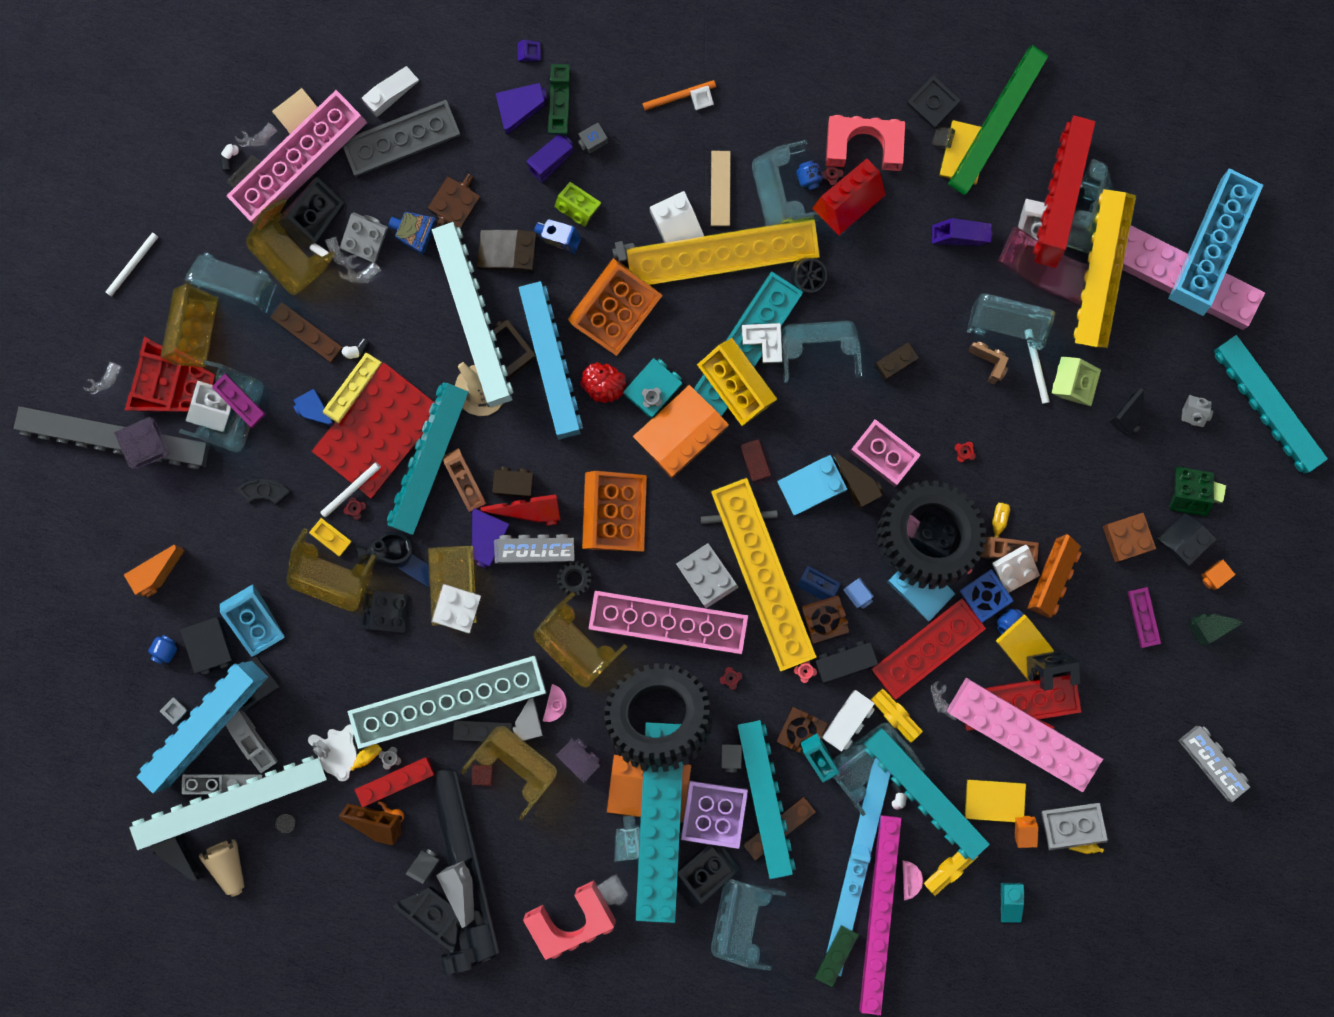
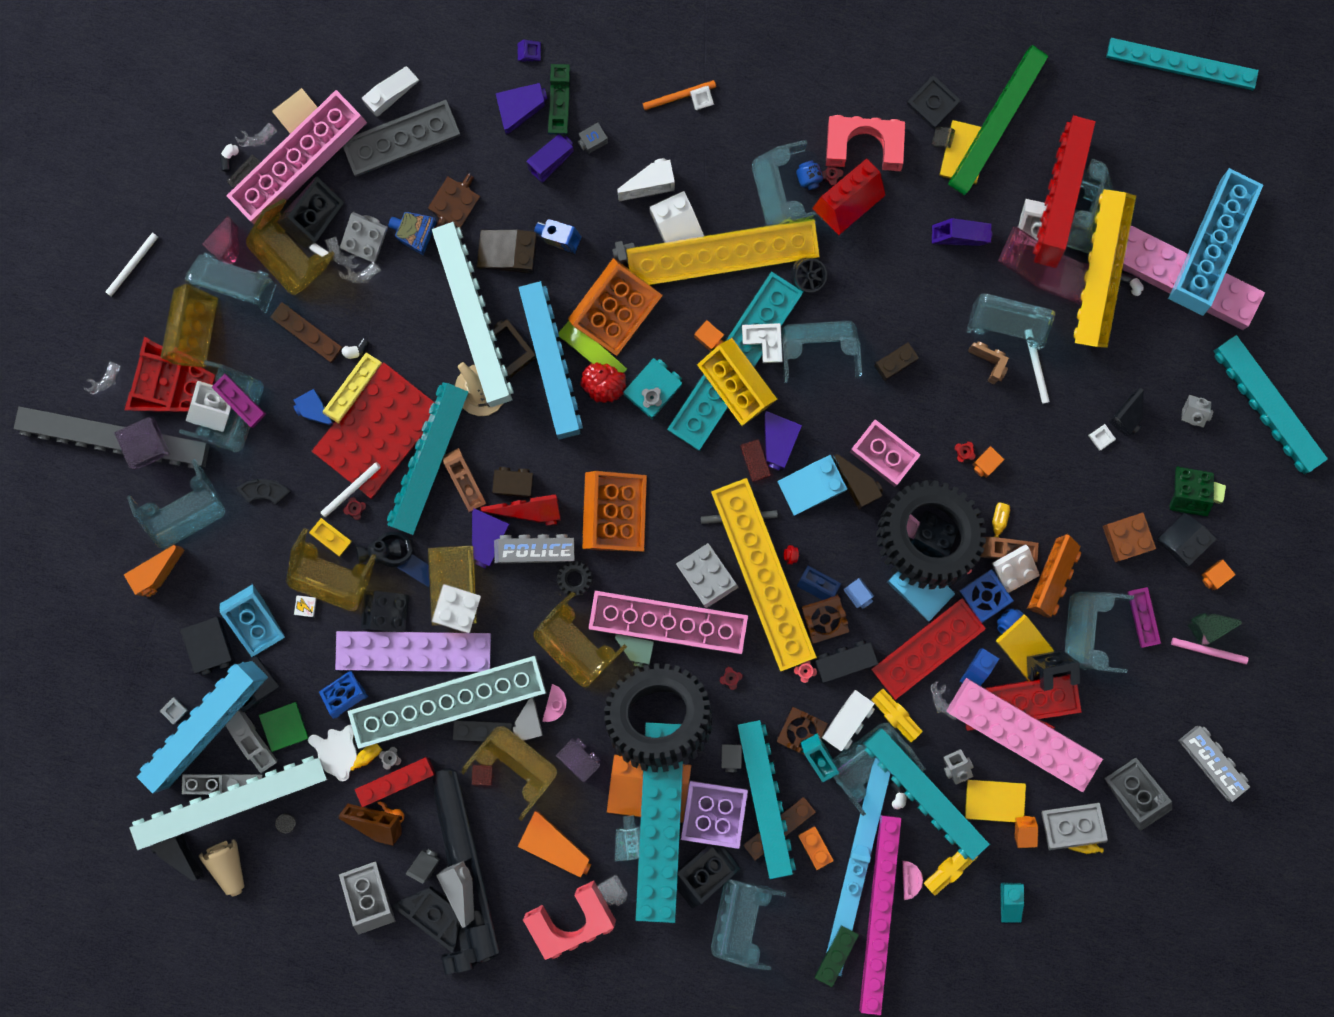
blue head [148,635,177,665] -> none
light grey plate [312,740,331,758] -> none
lime bracket [554,182,601,227] -> none
orange slope [633,385,729,479] -> none
tan tile [711,151,730,227] -> none
yellowish green slope [1052,357,1101,406] -> none
none -> clear light blue windscreen [127,459,225,549]
none -> clear pink slope [202,216,239,267]
none -> green tile [259,702,309,752]
none -> tile [294,596,317,617]
none -> blue piece [319,670,368,719]
none -> lavender plate [335,631,491,672]
none -> light grey slope [339,861,395,935]
none -> orange slope [518,811,591,877]
none -> lime slope [559,321,627,373]
none -> sand green slope [615,634,654,667]
none -> white slope [617,158,675,201]
none -> orange brick [694,320,724,352]
none -> dark purple slope [764,411,802,471]
none -> red plate [784,545,799,564]
none -> orange plate [798,826,834,870]
none -> light grey brick [943,749,974,784]
none -> blue slope [960,648,999,686]
none -> orange brick [972,446,1004,477]
none -> clear light blue windscreen [1065,591,1134,674]
none -> white tile [1088,424,1116,451]
none -> dark grey slope [1104,758,1172,831]
none -> teal plate [1106,38,1259,90]
none -> arm [1120,273,1144,296]
none -> bright pink bar [1171,638,1248,664]

